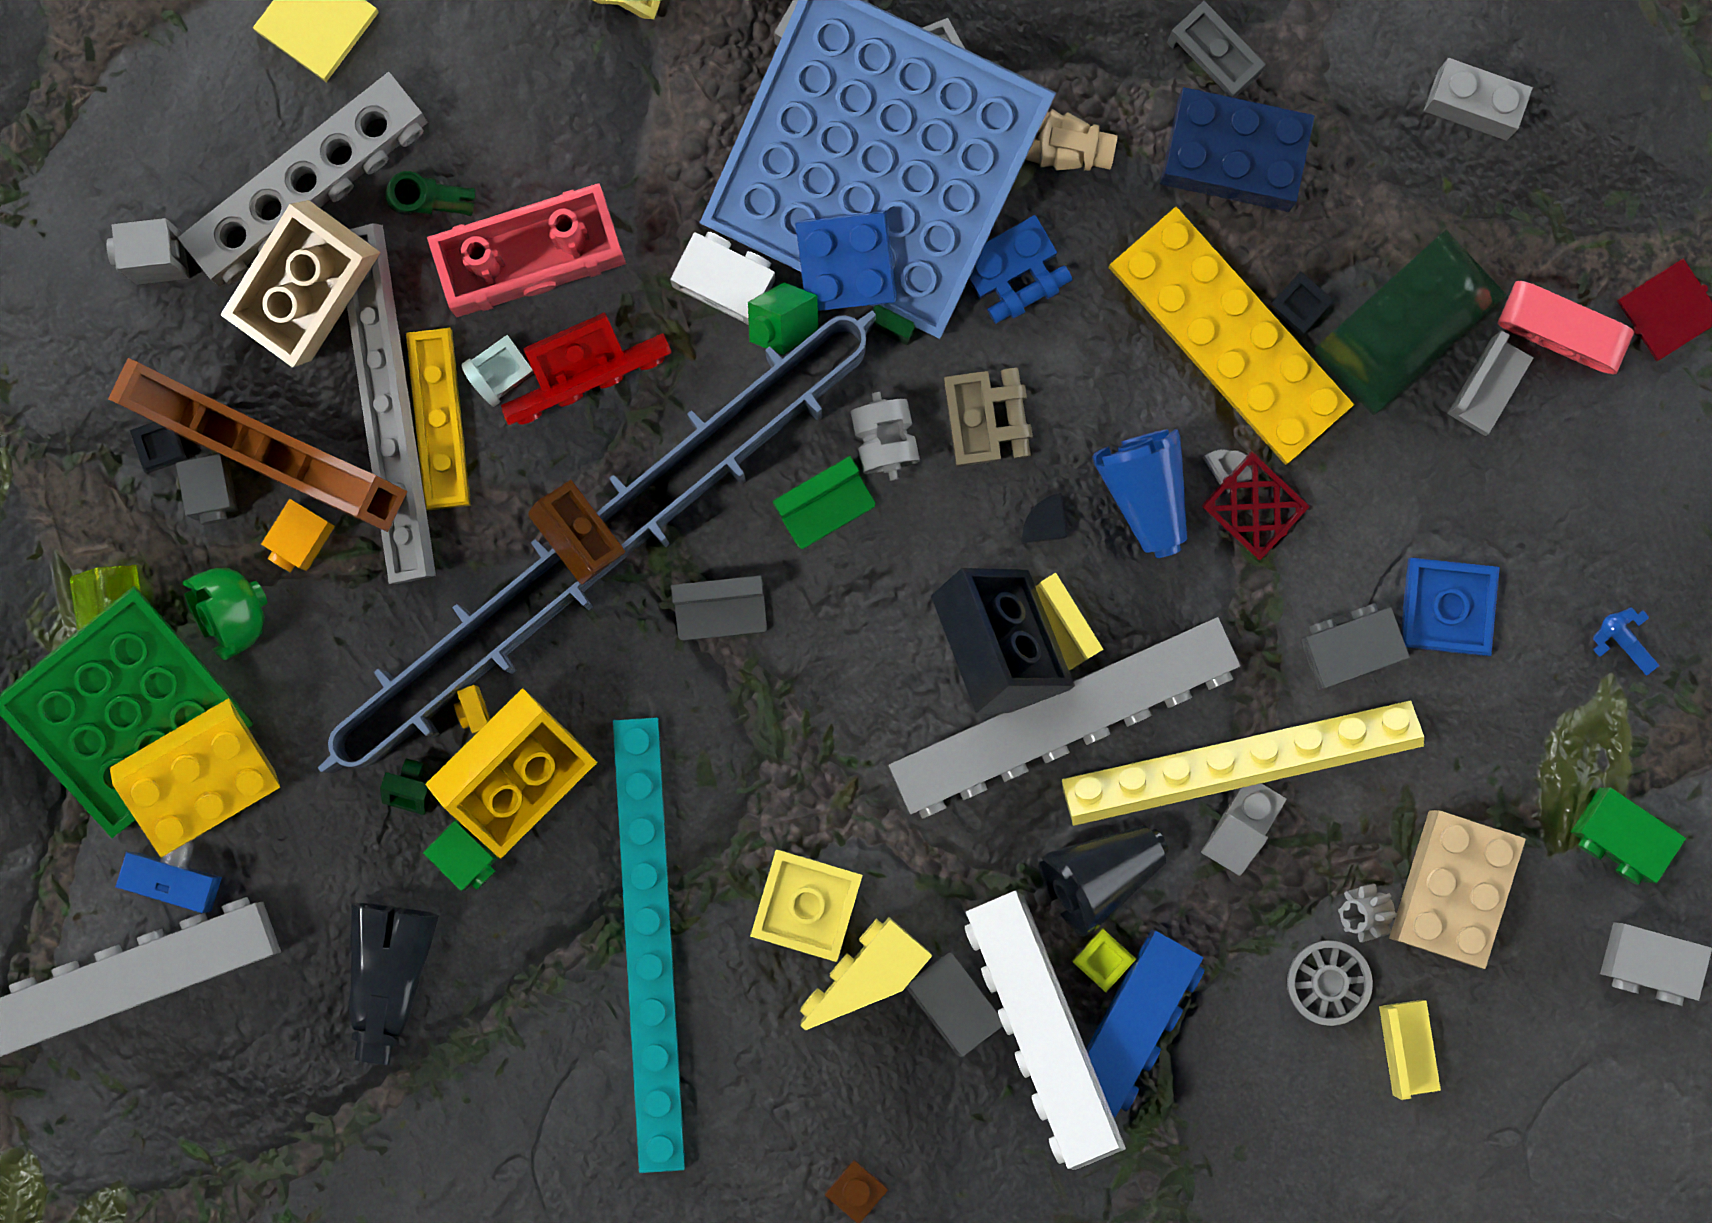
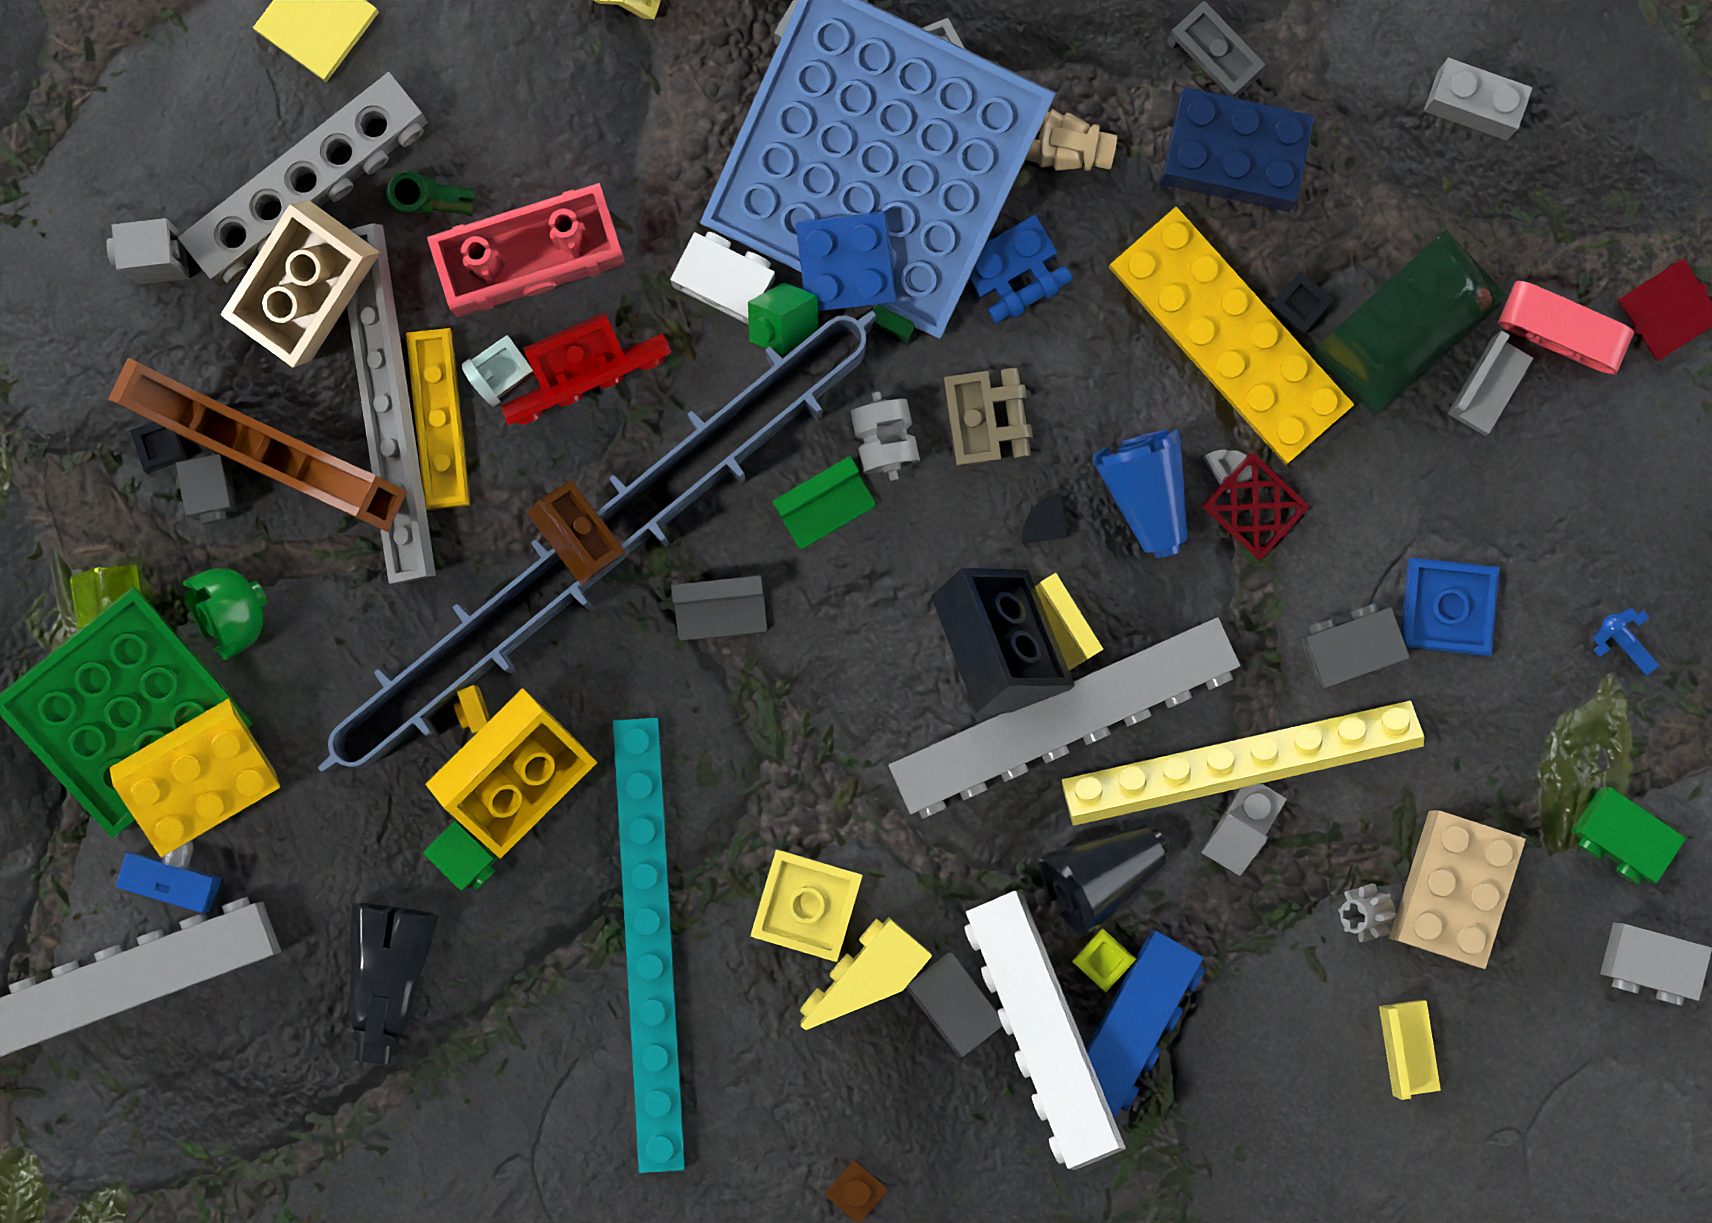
light orange brick [261,499,335,573] -> none
dark green tile [380,758,430,815] -> none
light grey wheel [1287,940,1373,1026] -> none

